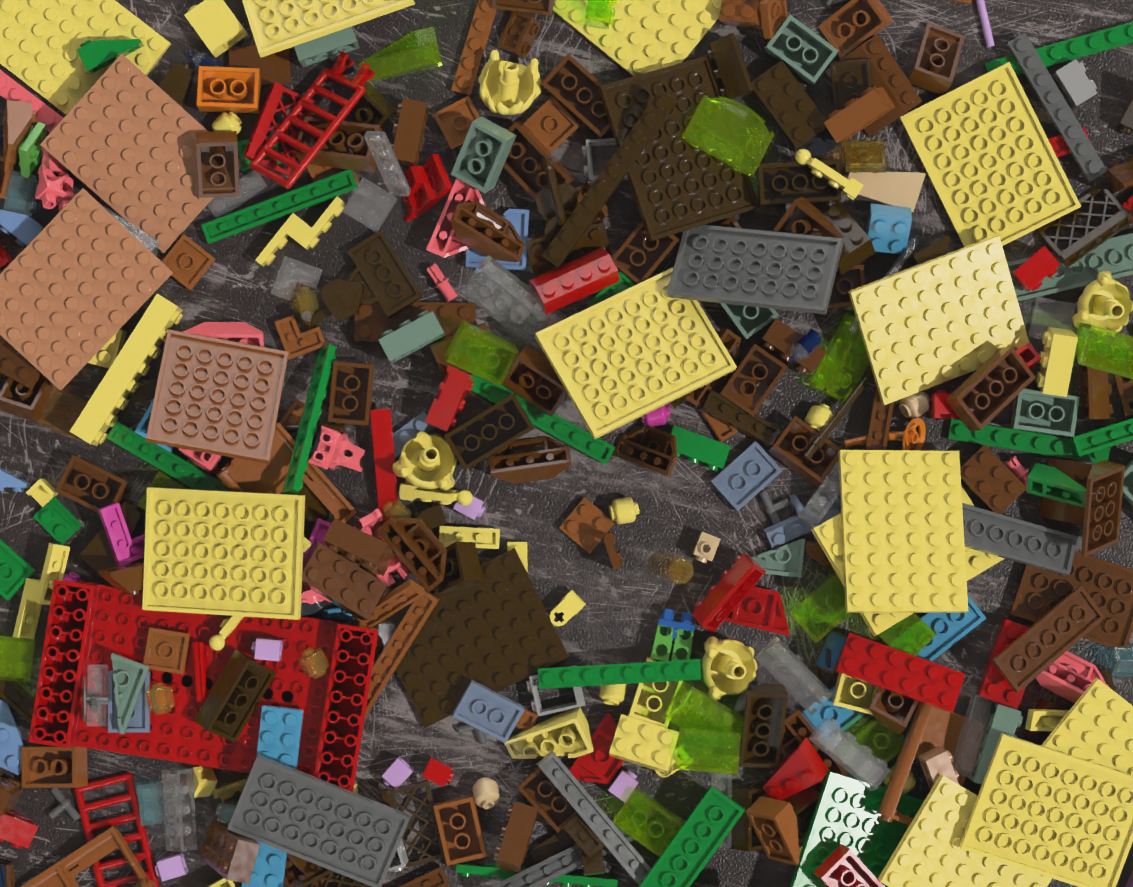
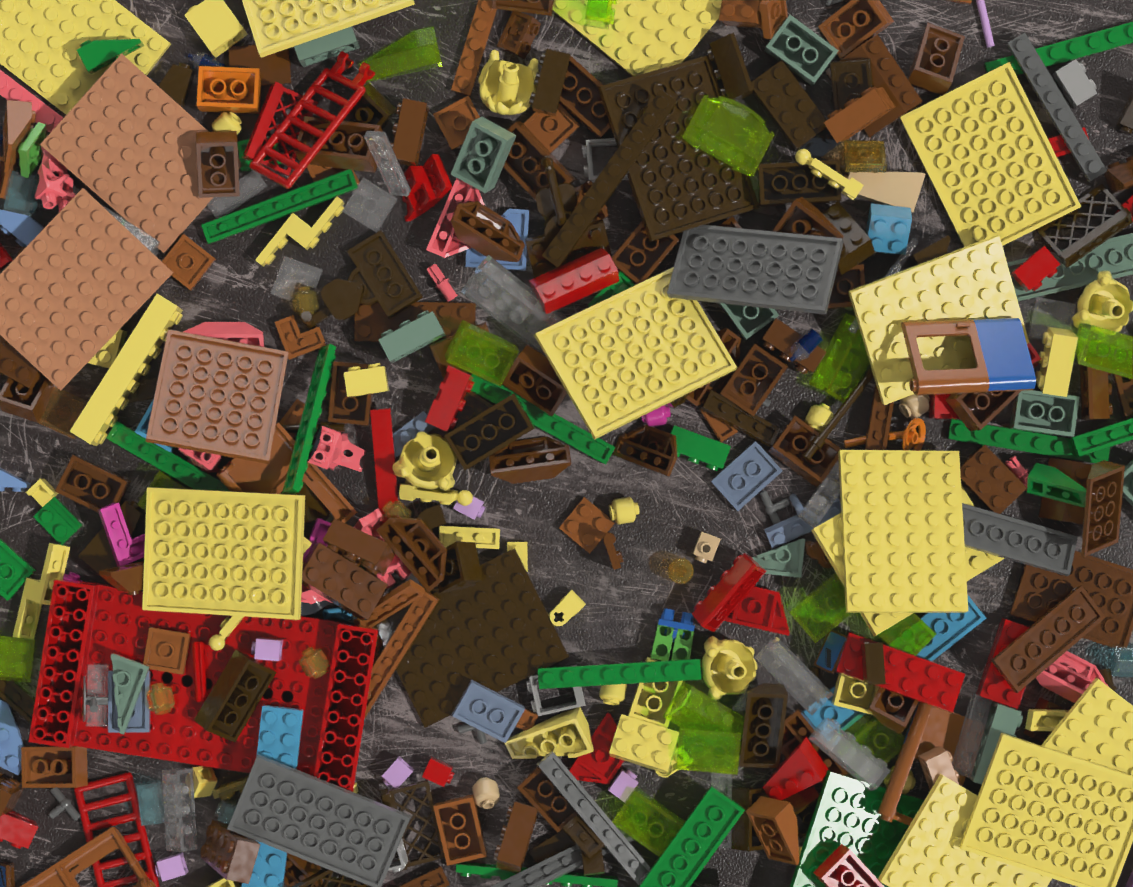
none -> light yellow brick [344,363,389,397]
none -> dark brown brick [529,48,571,116]
none -> dark brown panel [861,642,886,685]
none -> piece [901,318,1036,395]

